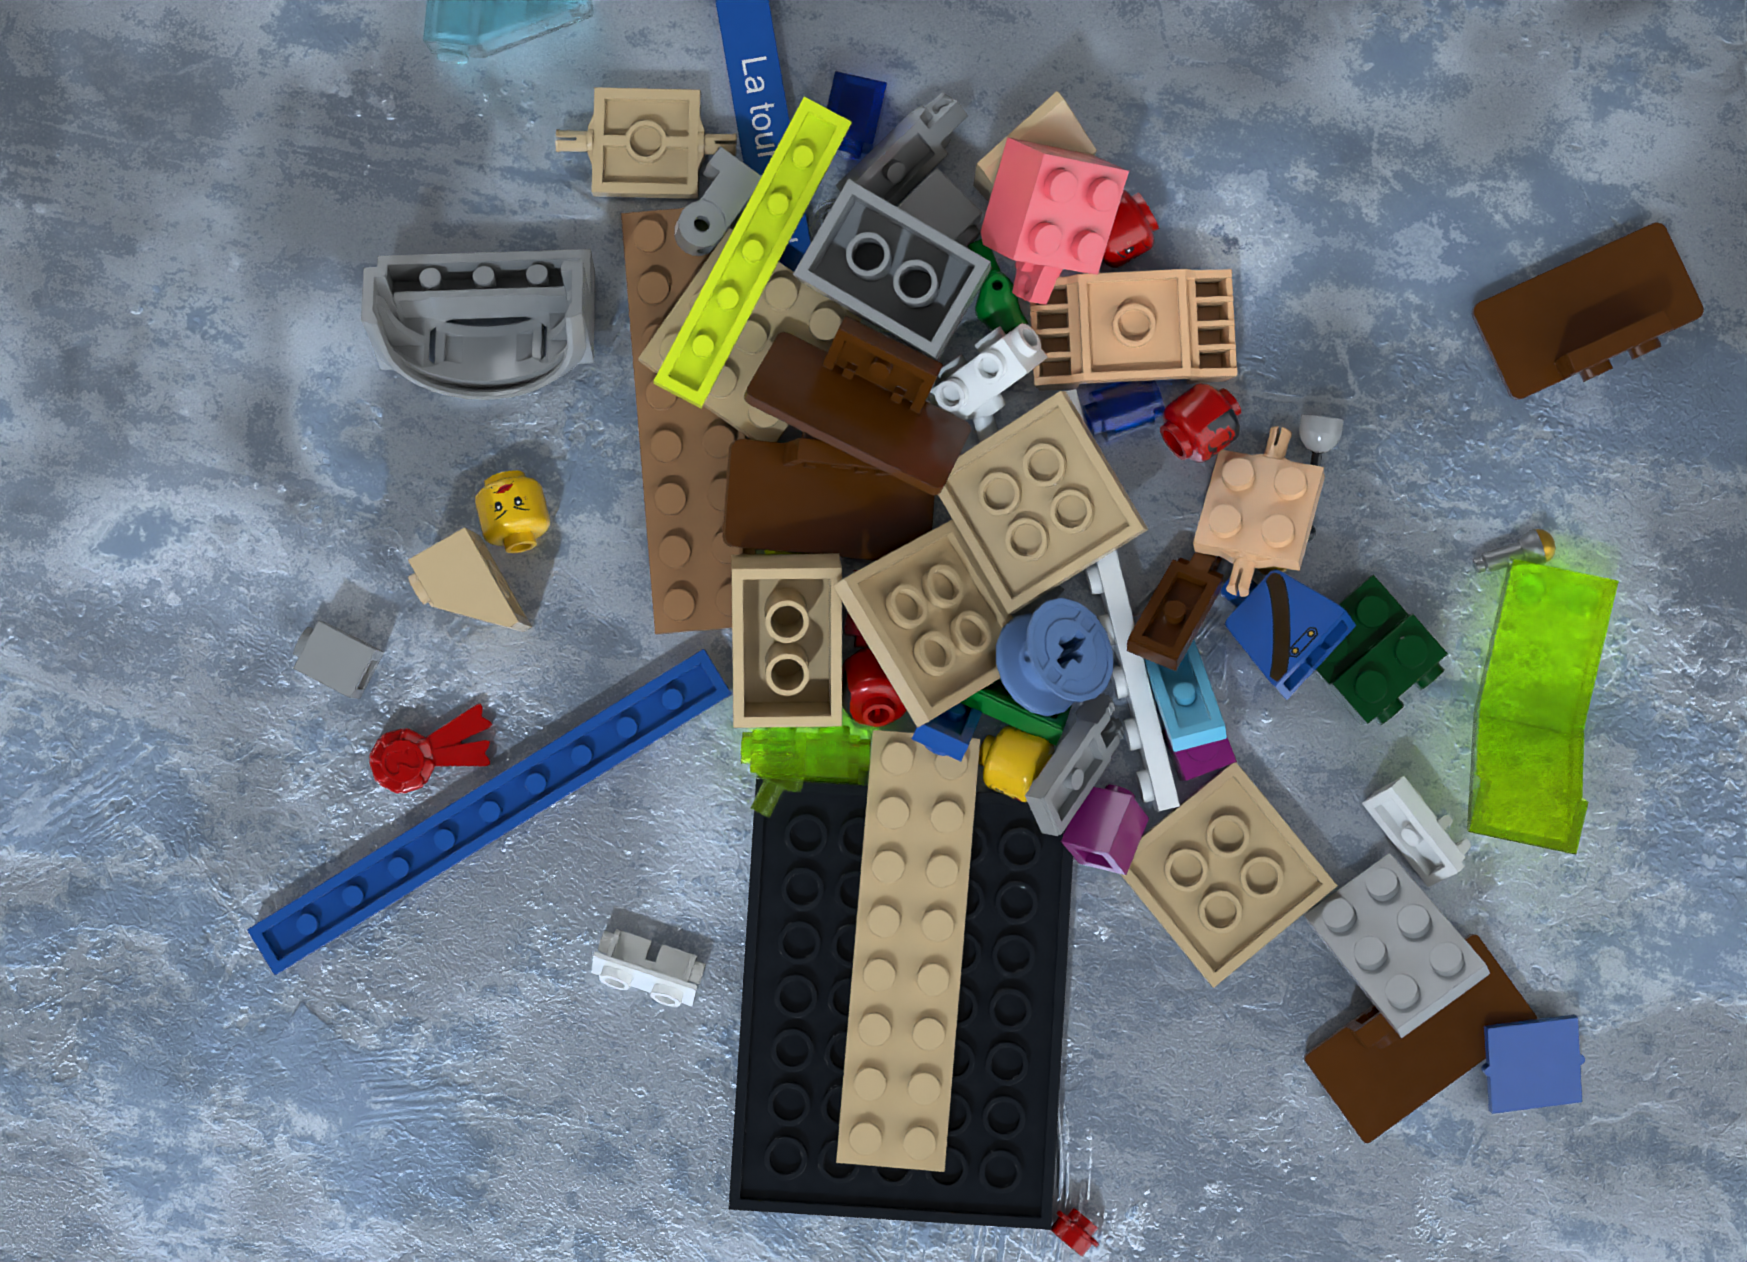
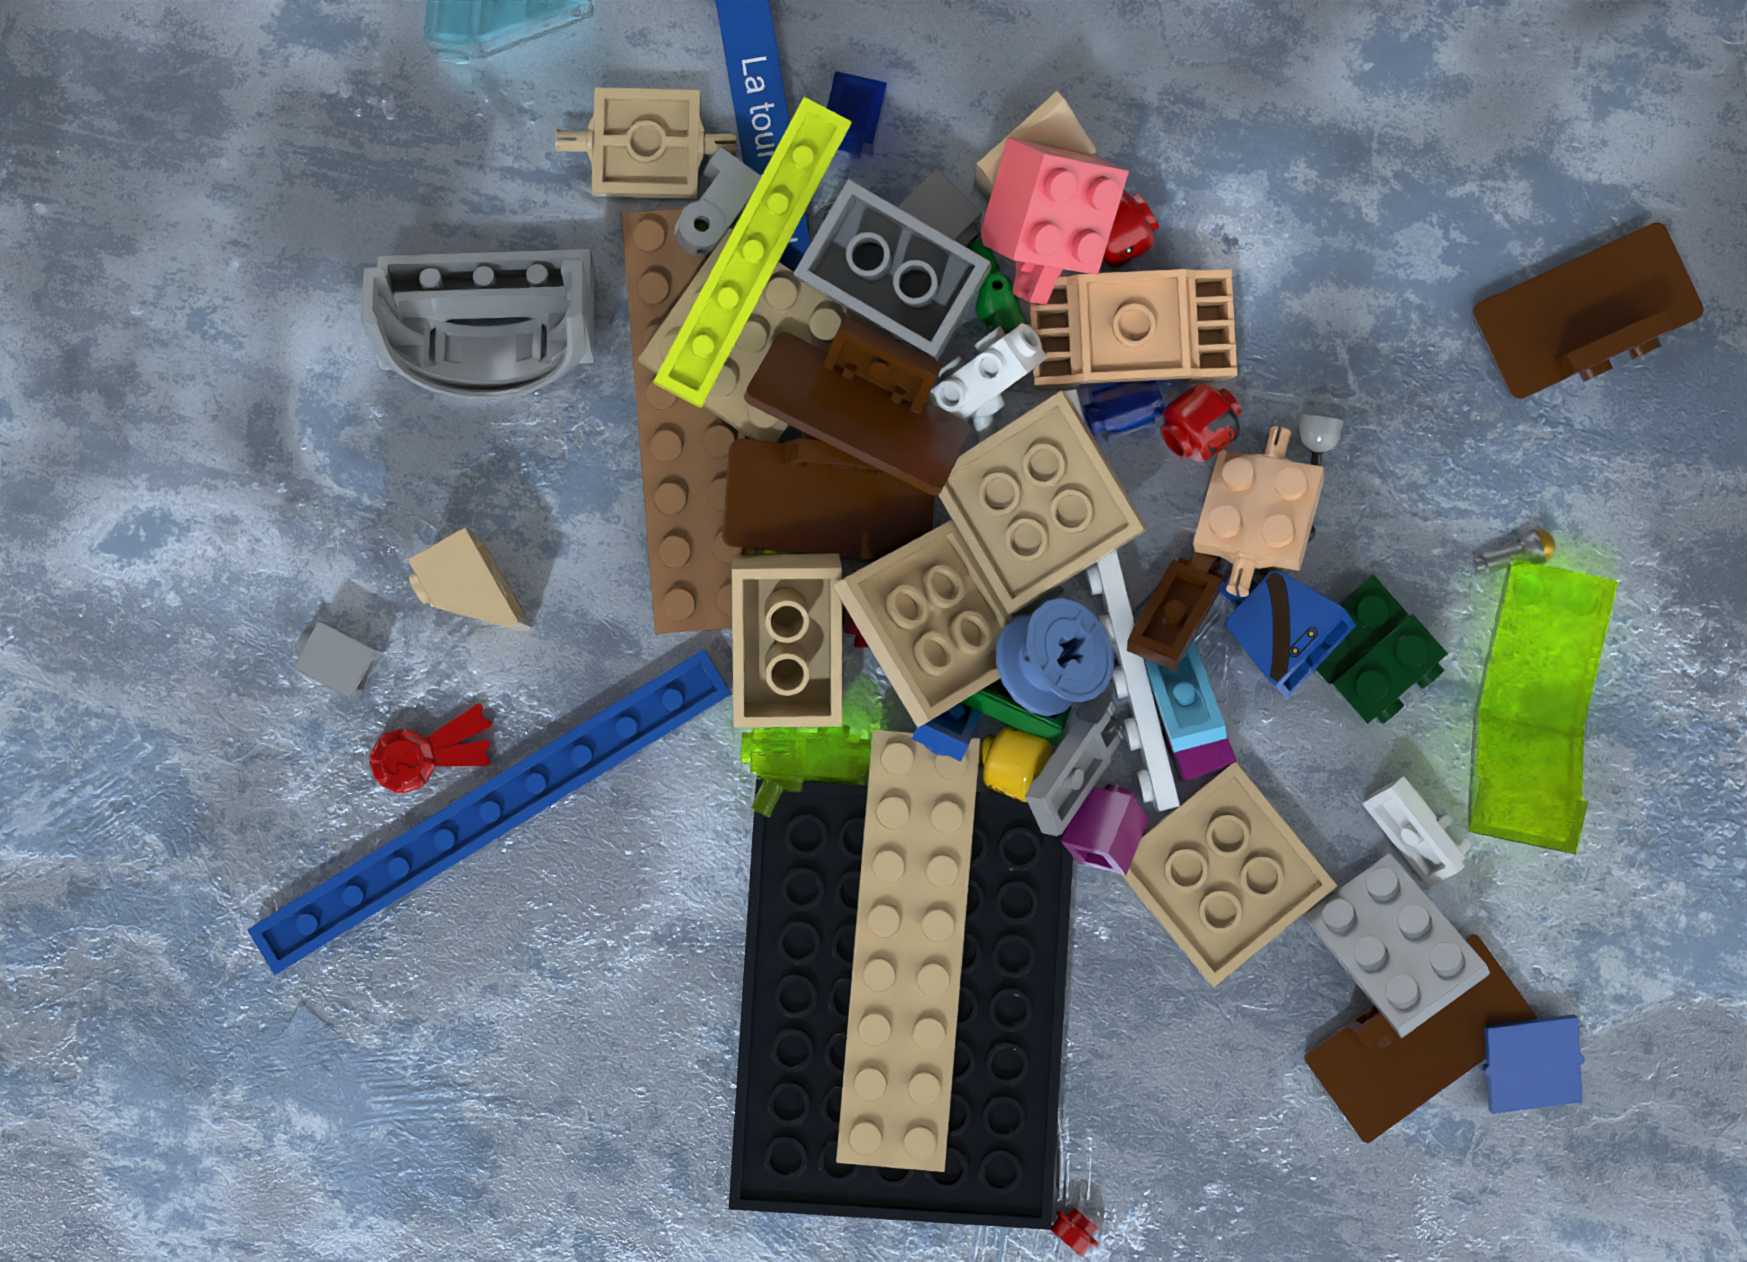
yellow head [475,470,550,553] -> none
white hinge [592,929,706,1007] -> none
light grey hinge [835,92,968,206] -> none
red head [842,648,907,727] -> none

